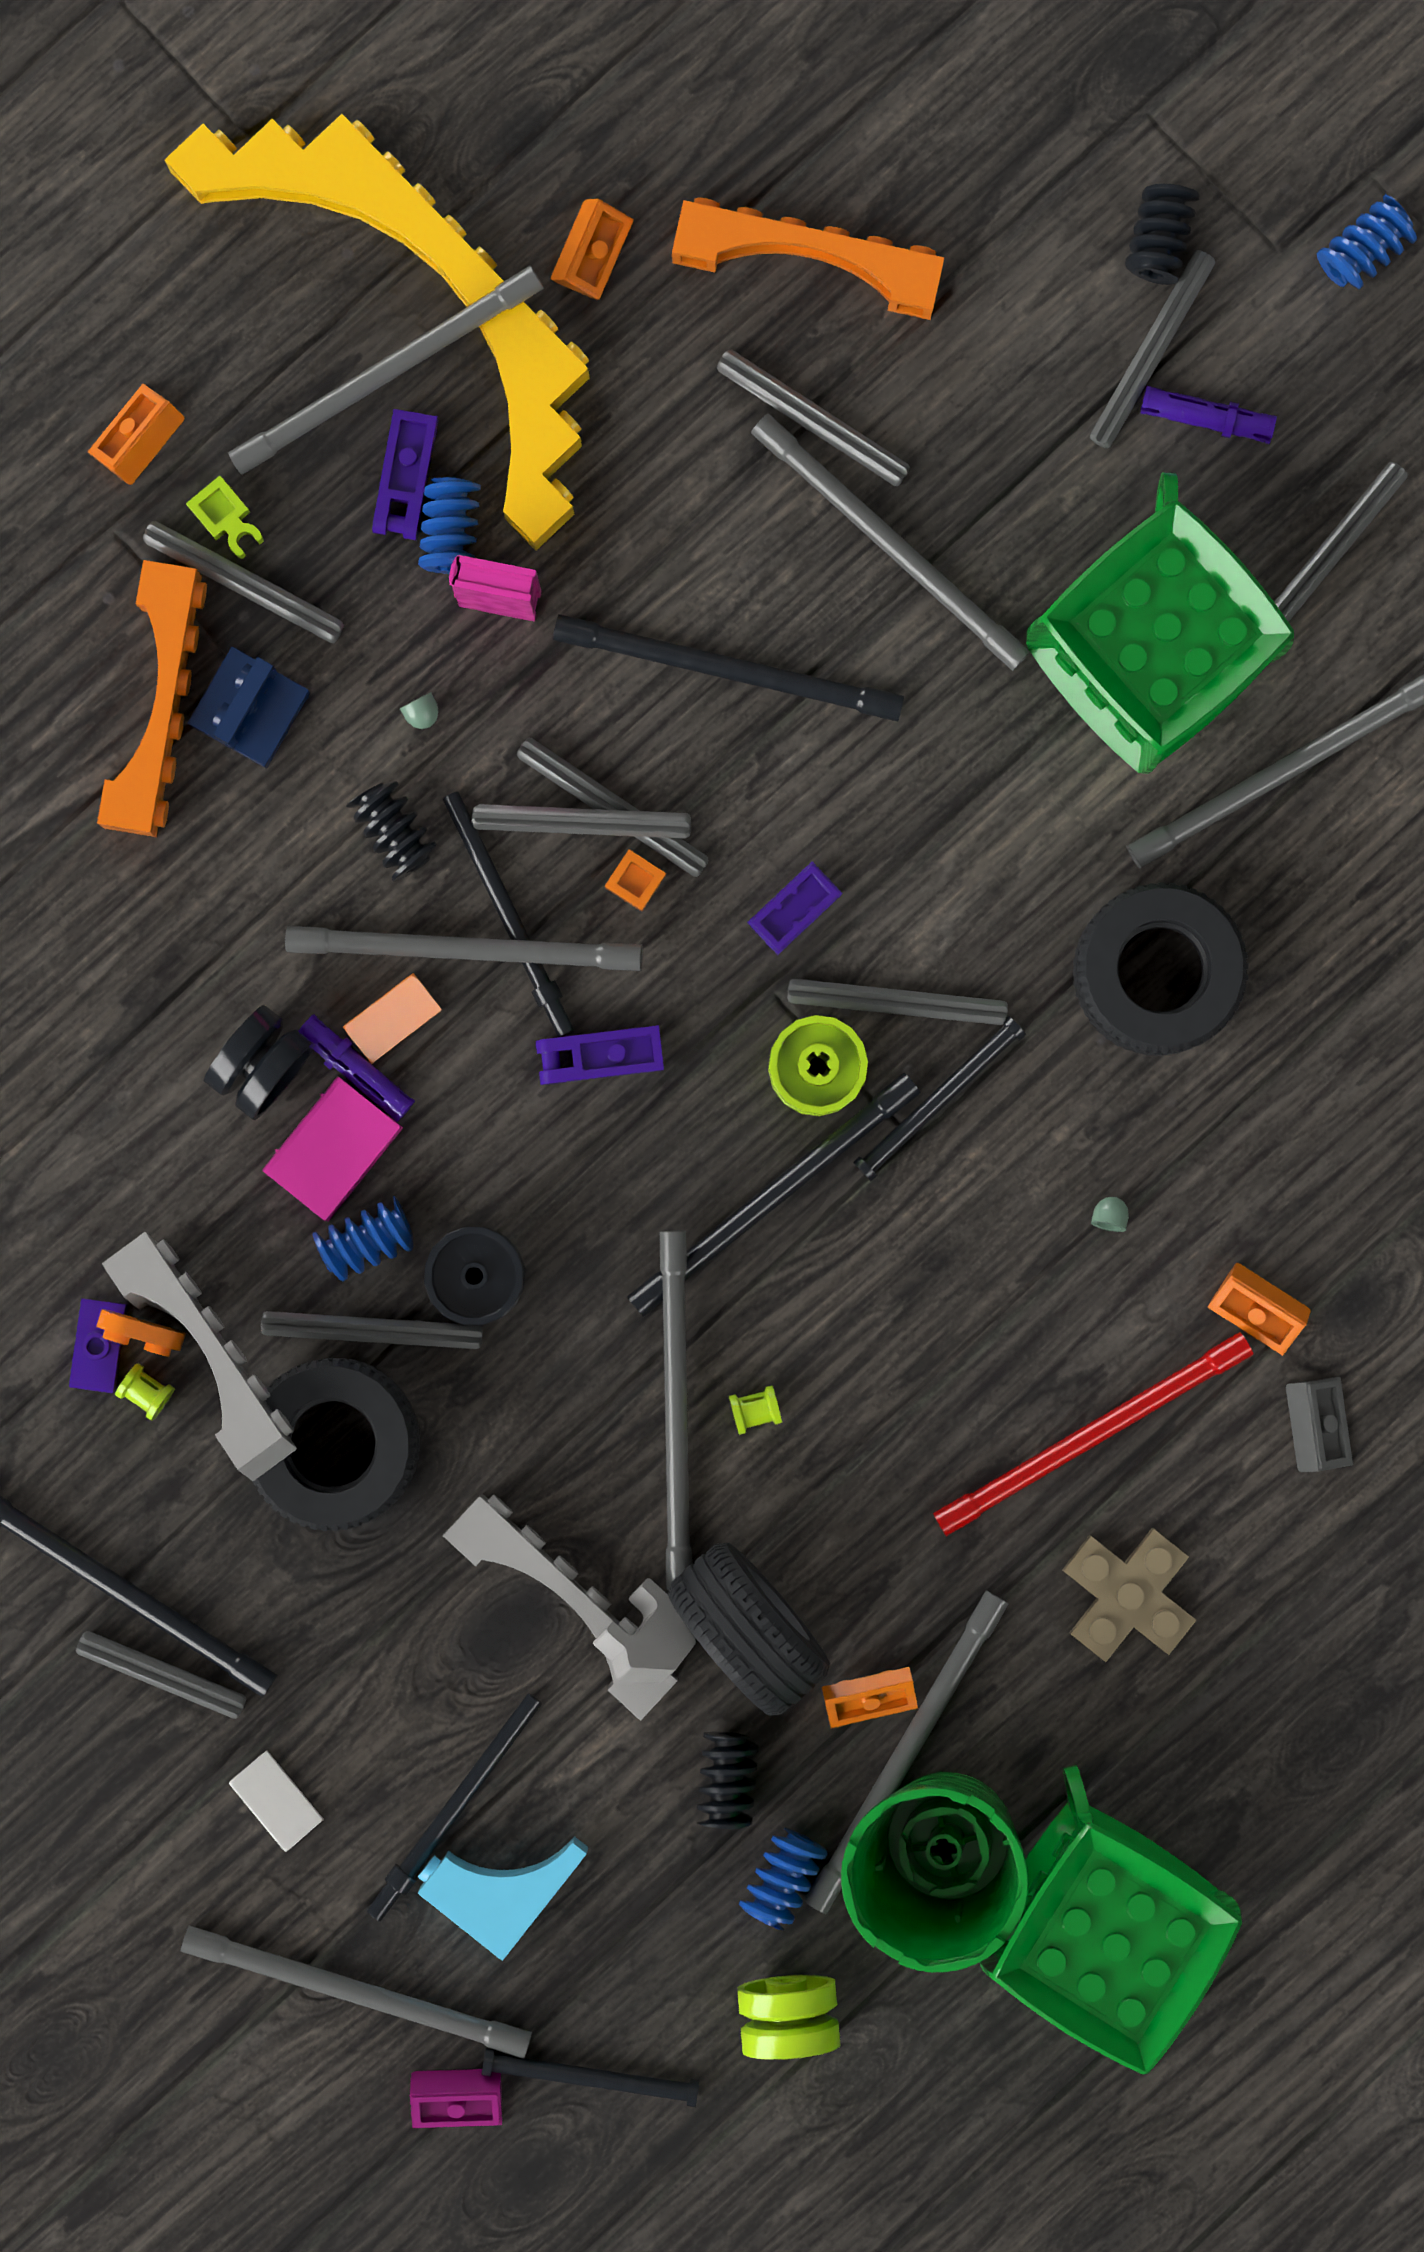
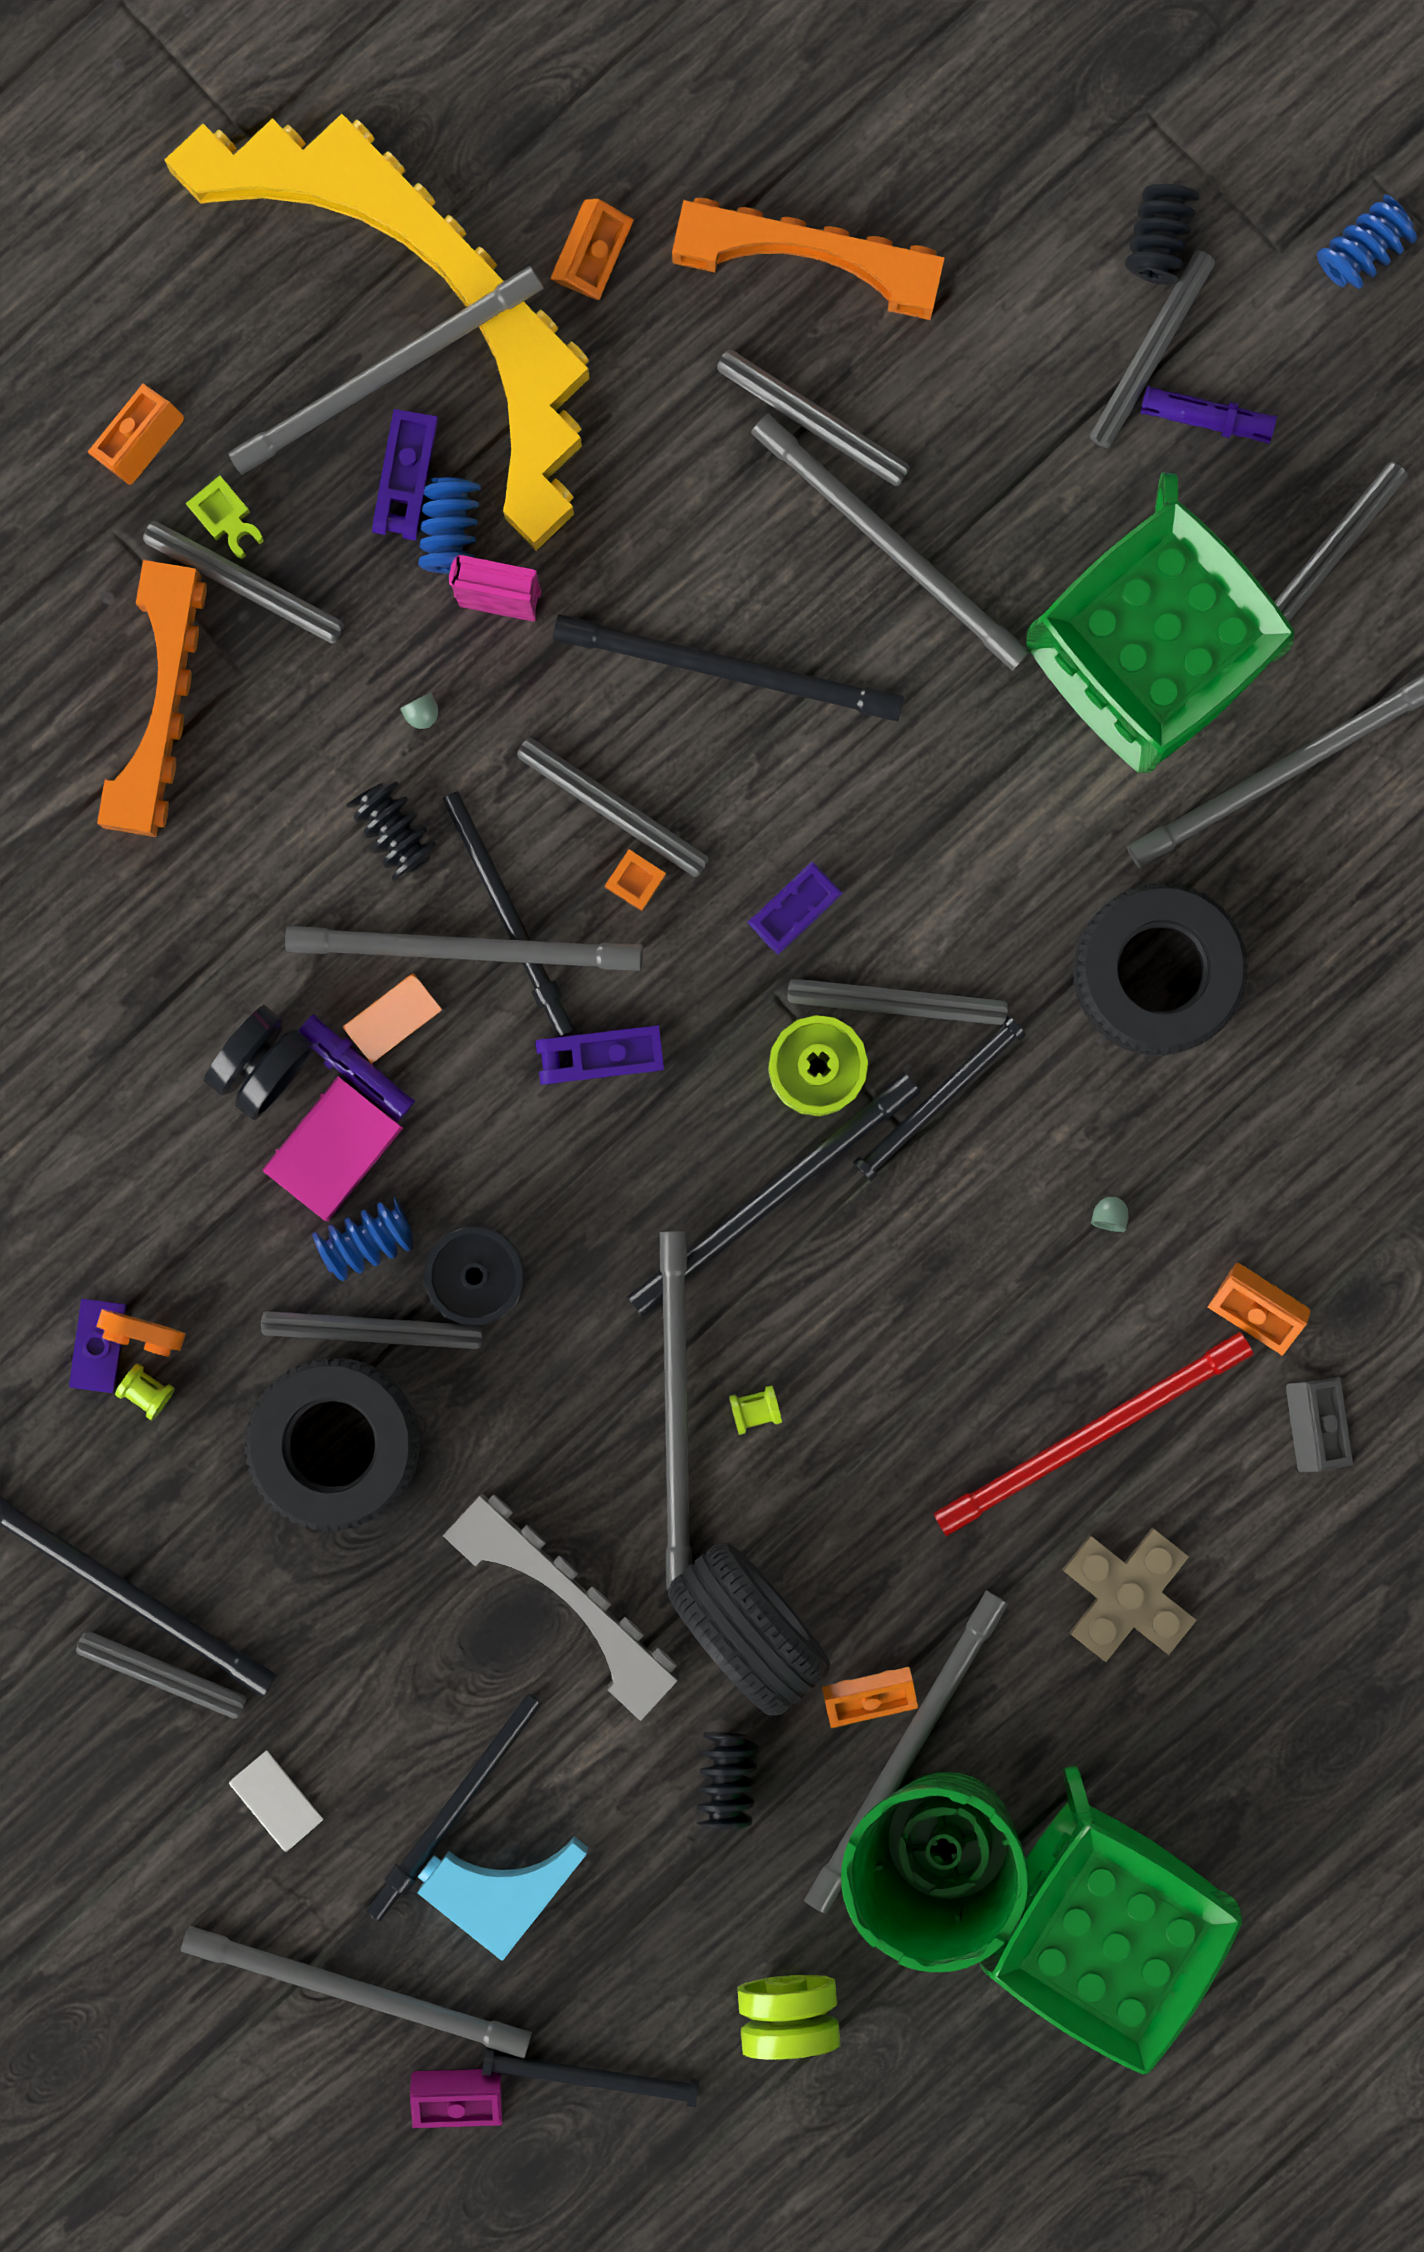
light grey arch [102,1232,297,1481] -> none
dark blue bracket [188,647,311,769] -> none
dark grey axle [472,804,692,839] -> none
light grey piece [593,1578,696,1683] -> none
blue piece [739,1827,827,1930] -> none

